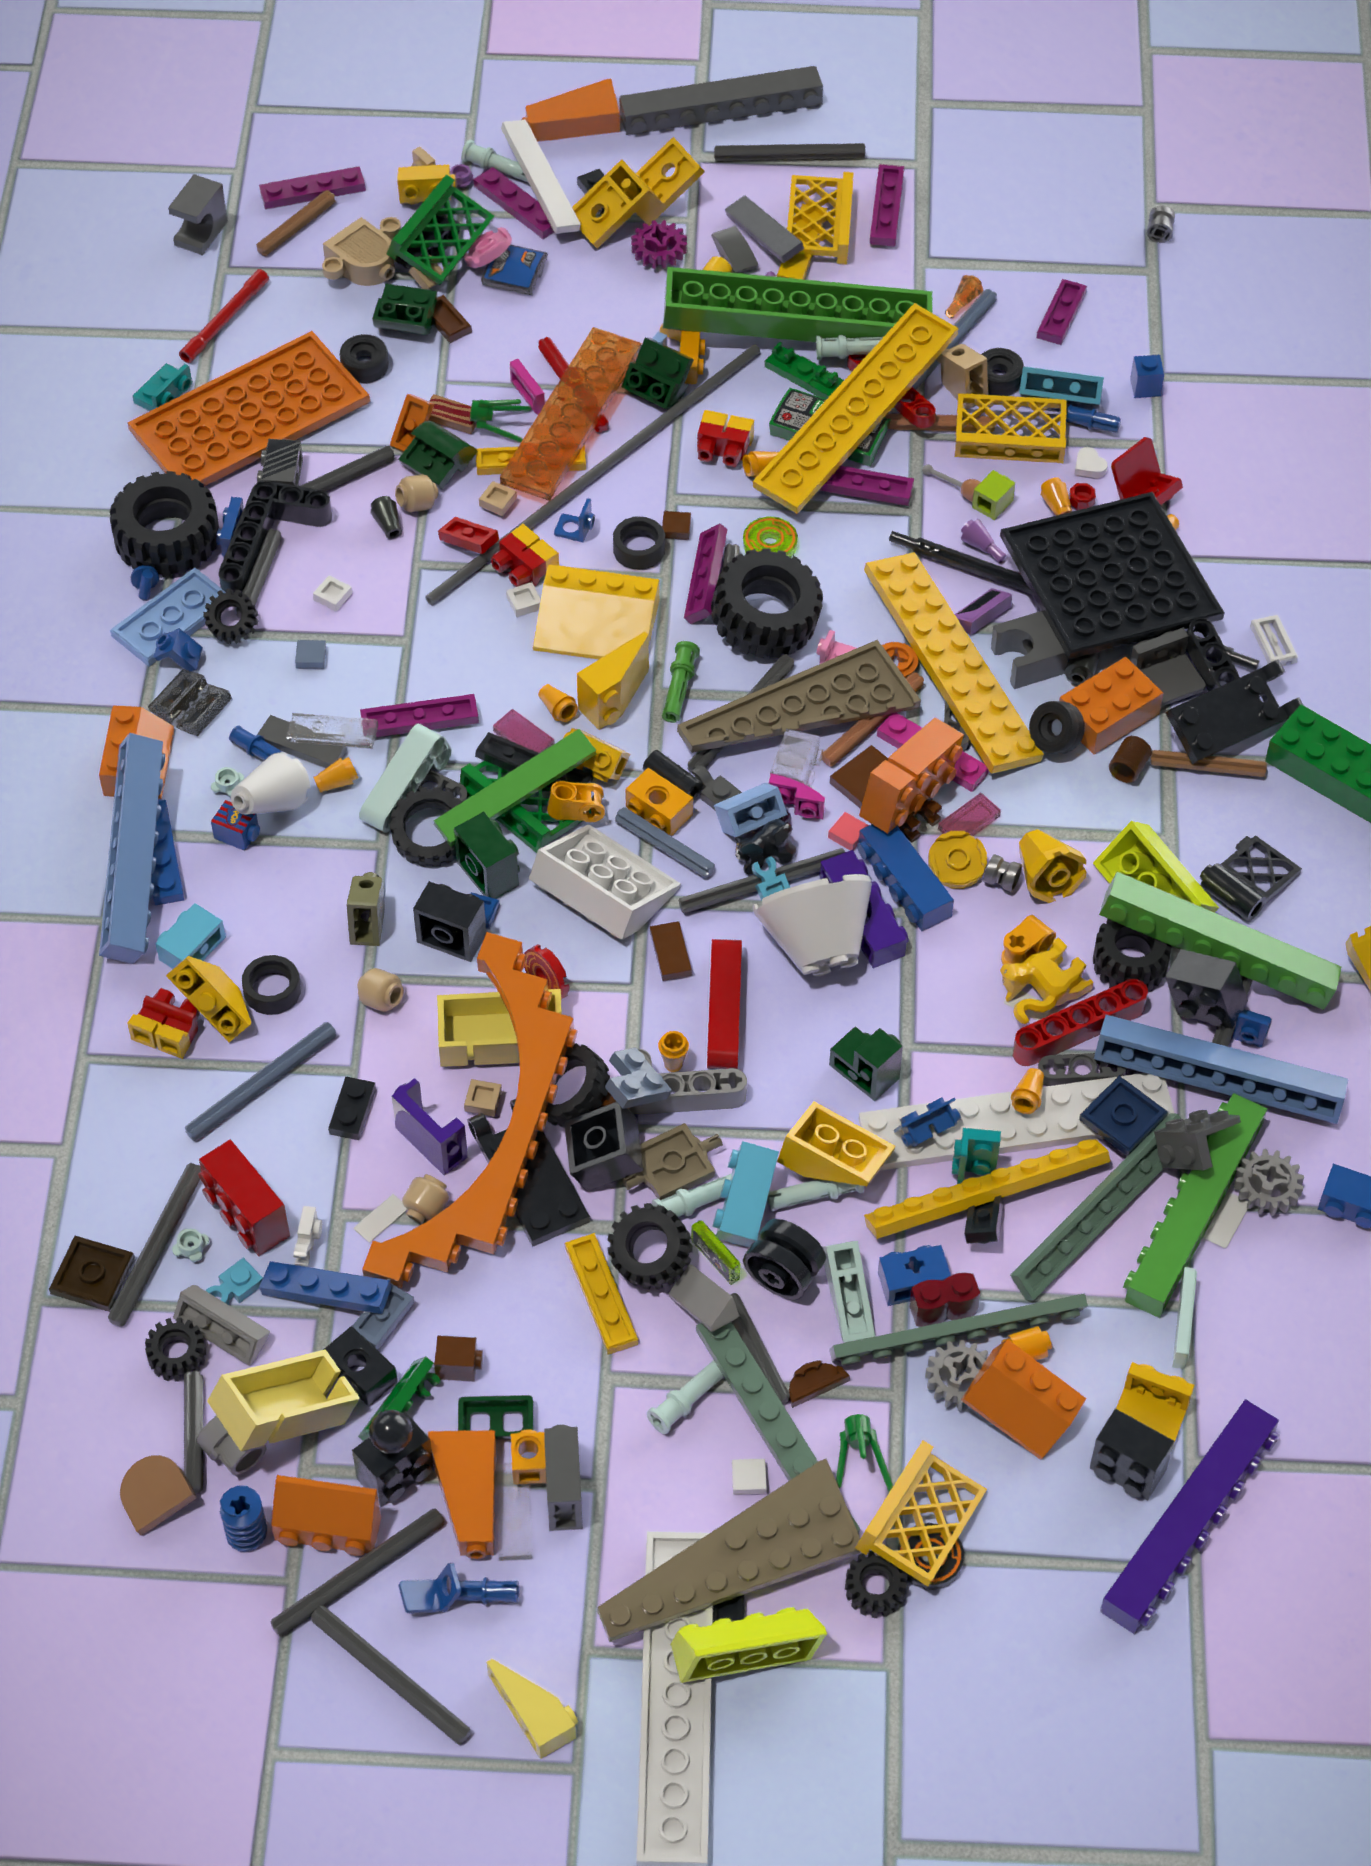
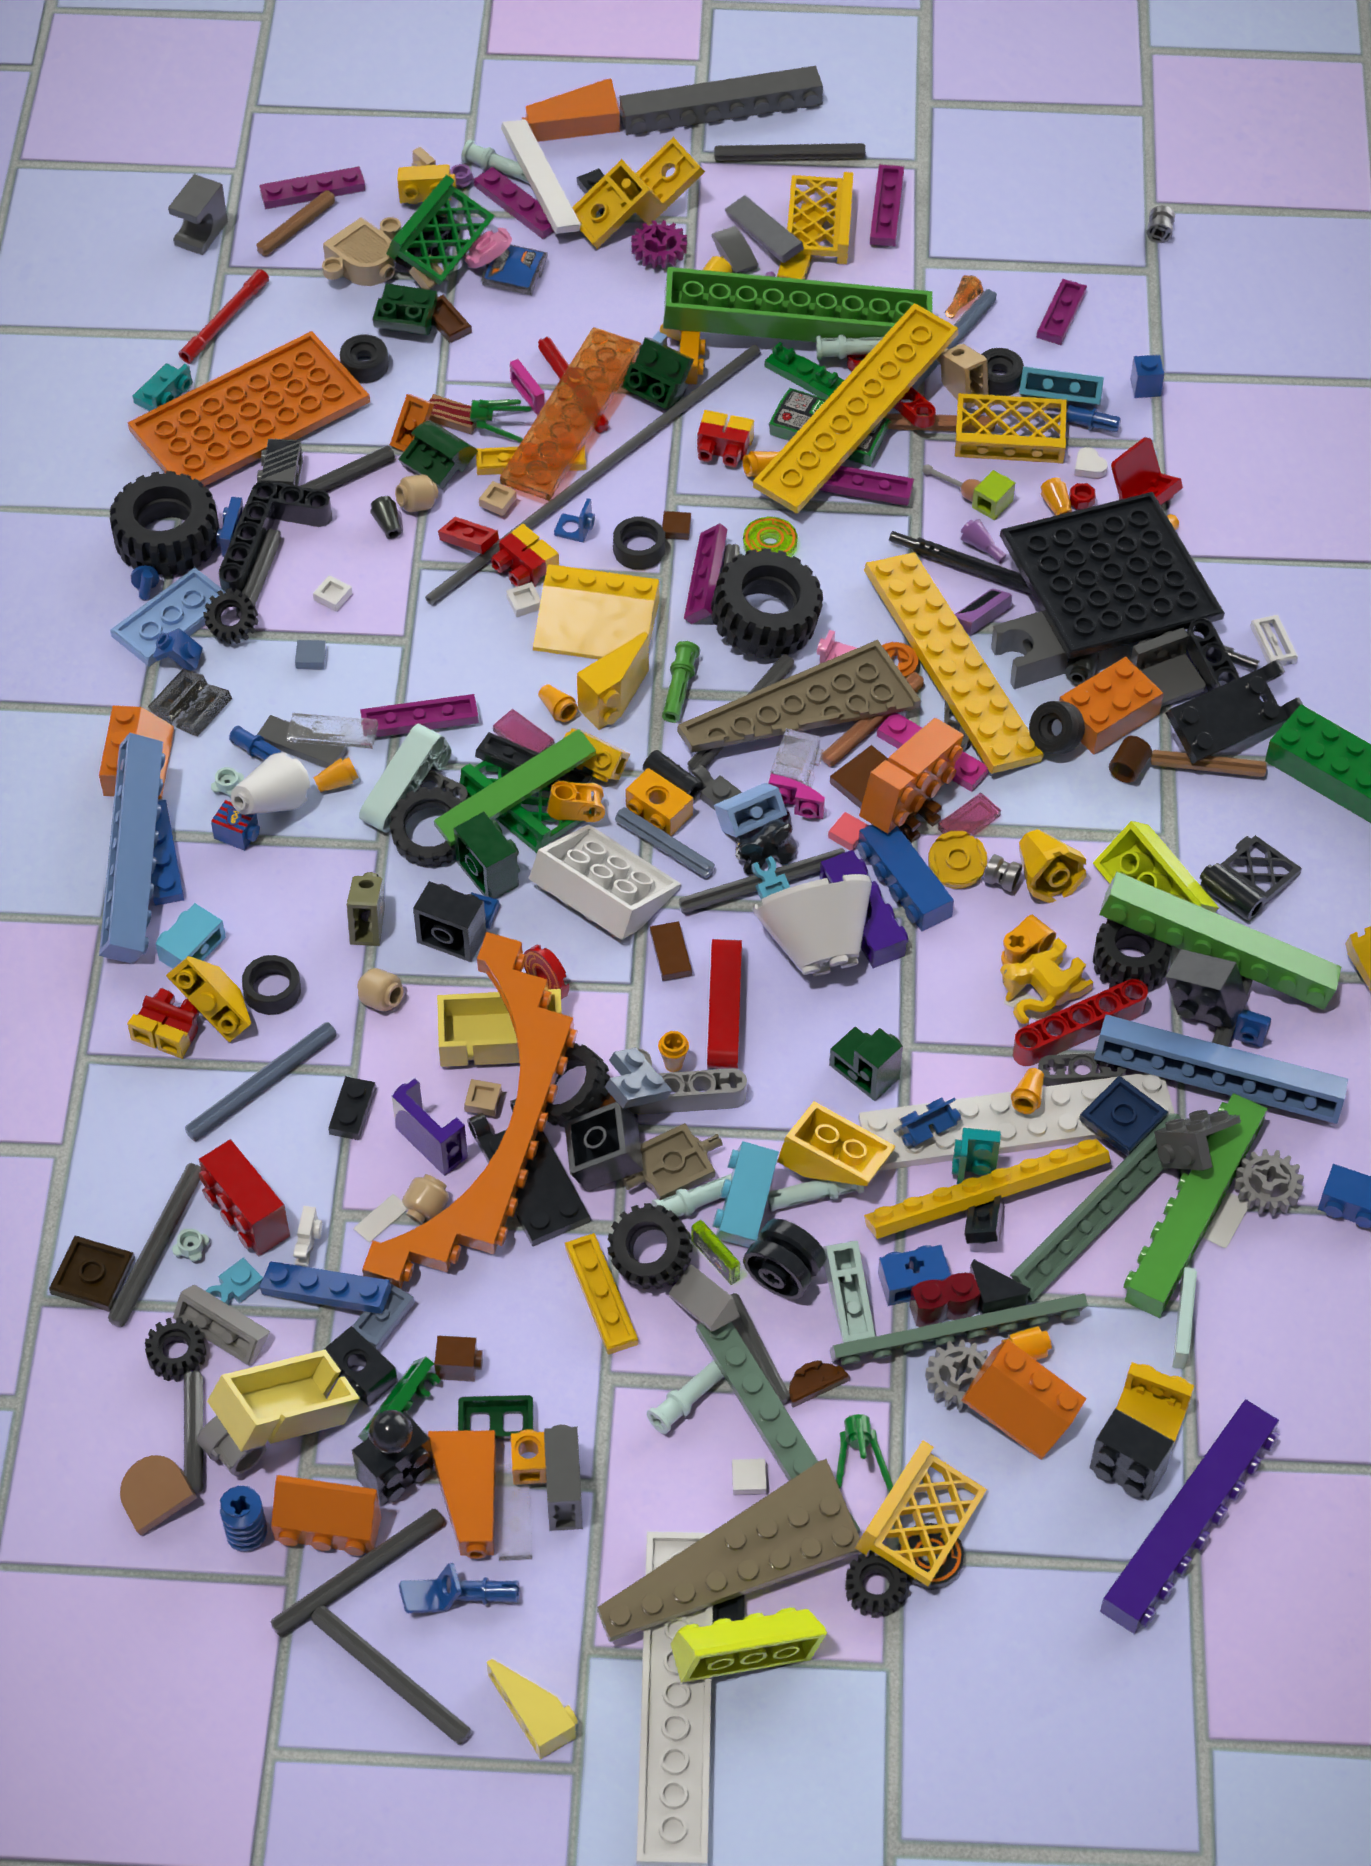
none -> black slope [969,1259,1031,1315]

